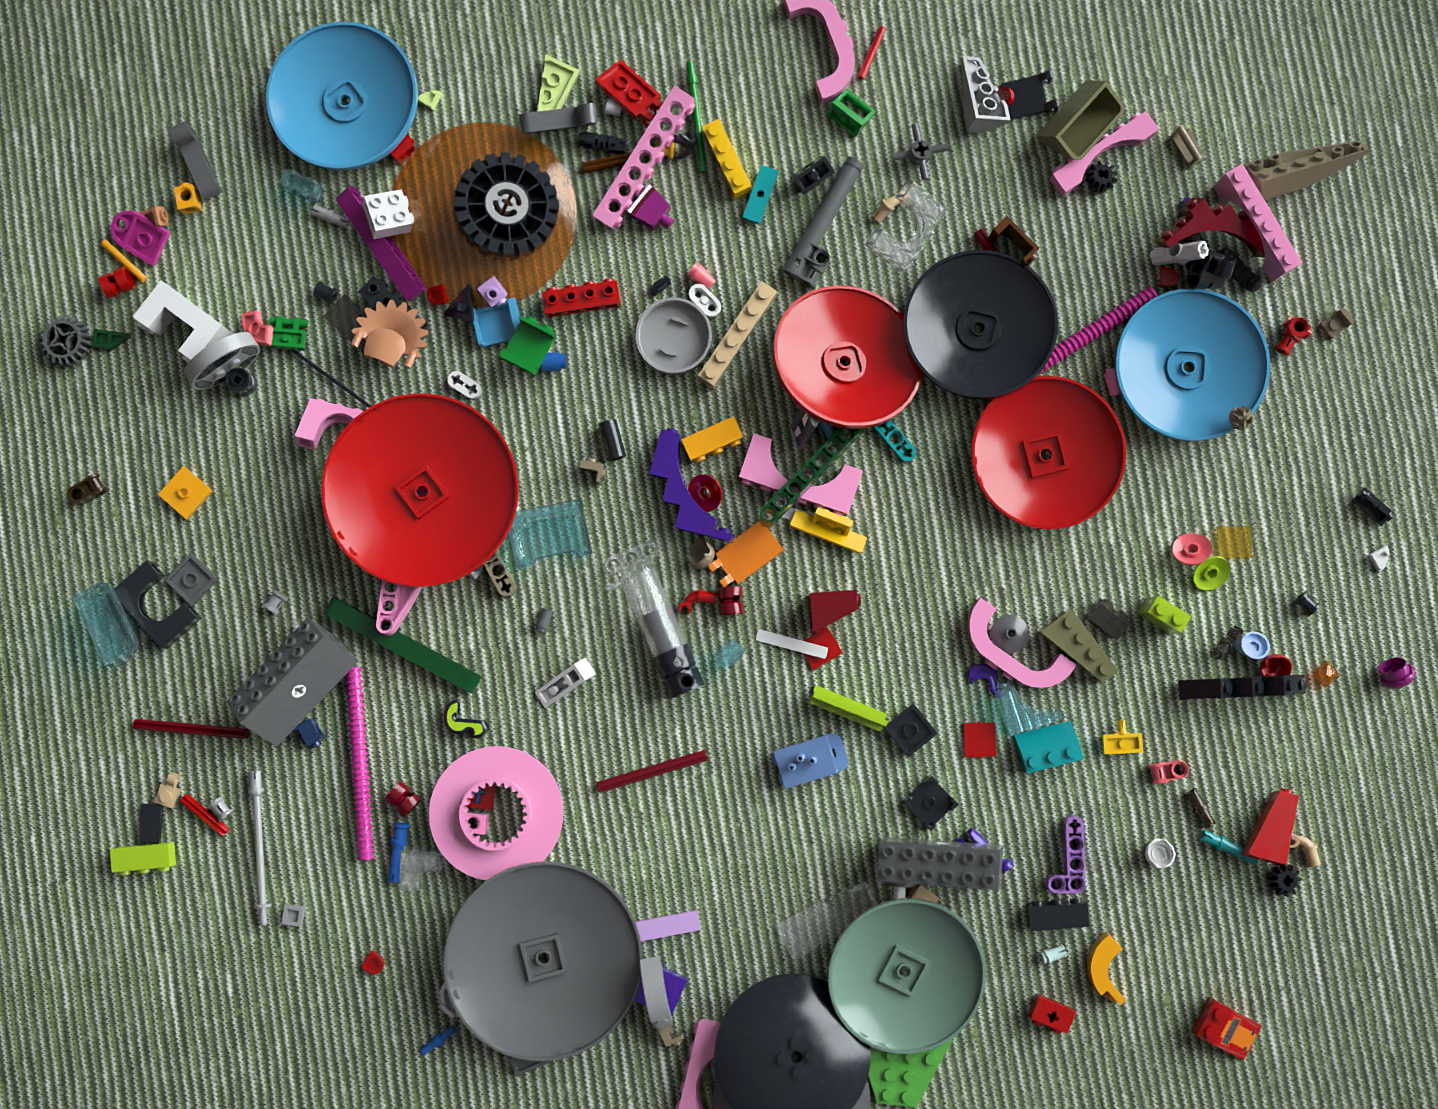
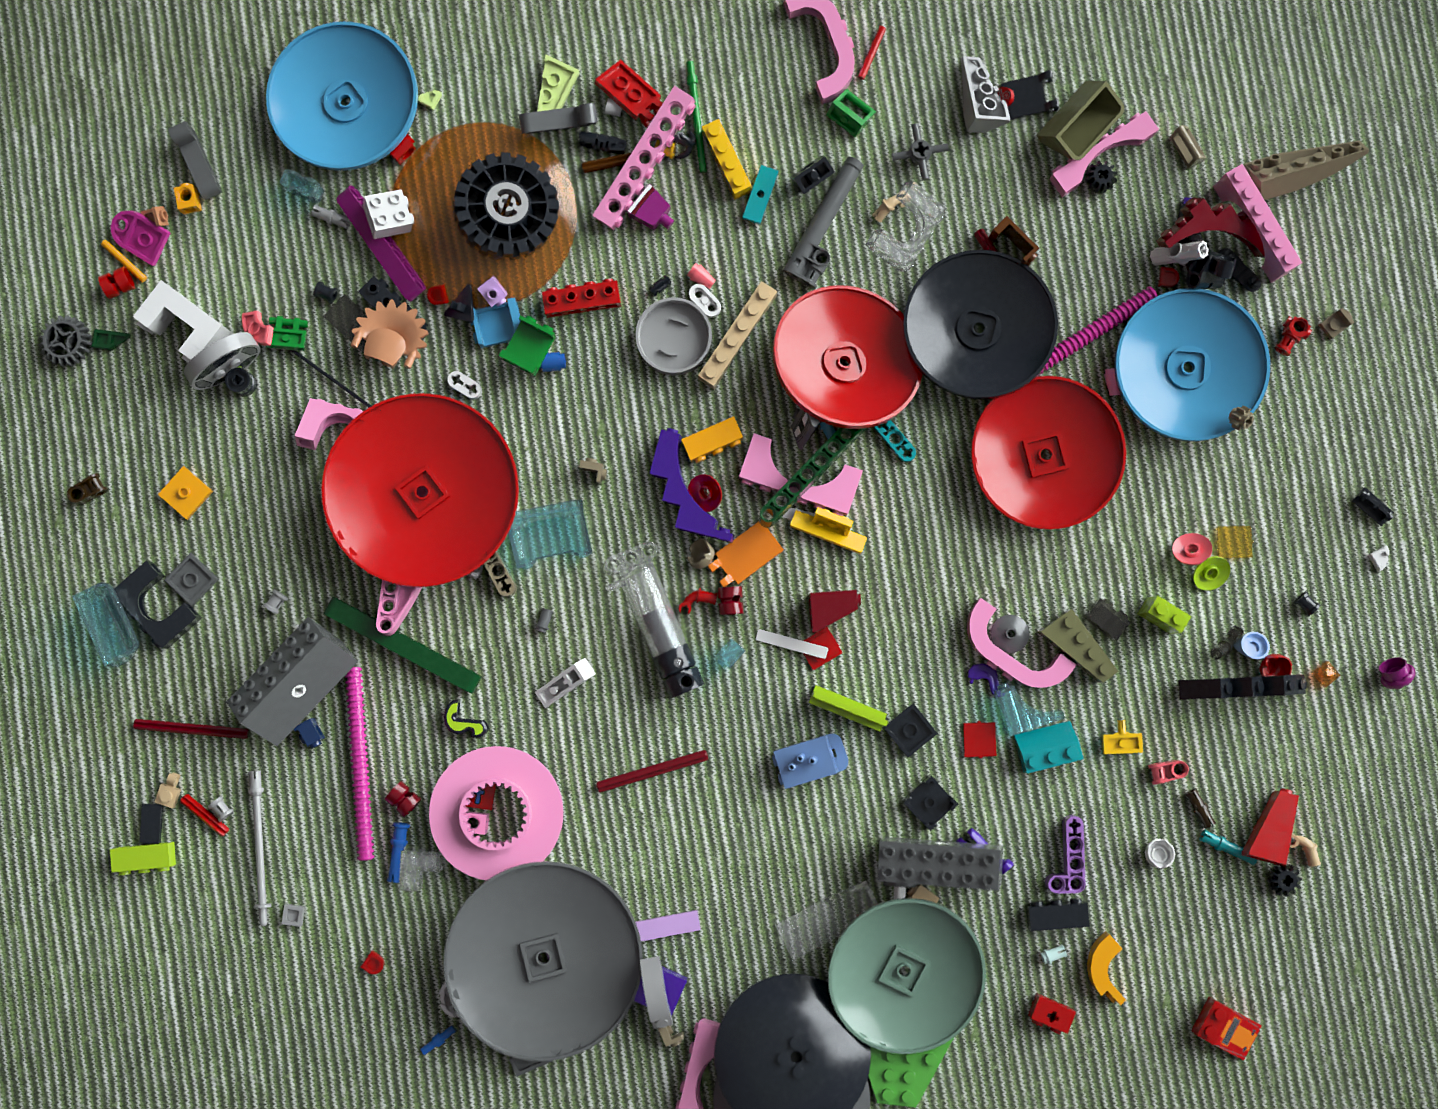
black pin [598,419,626,461] -> none

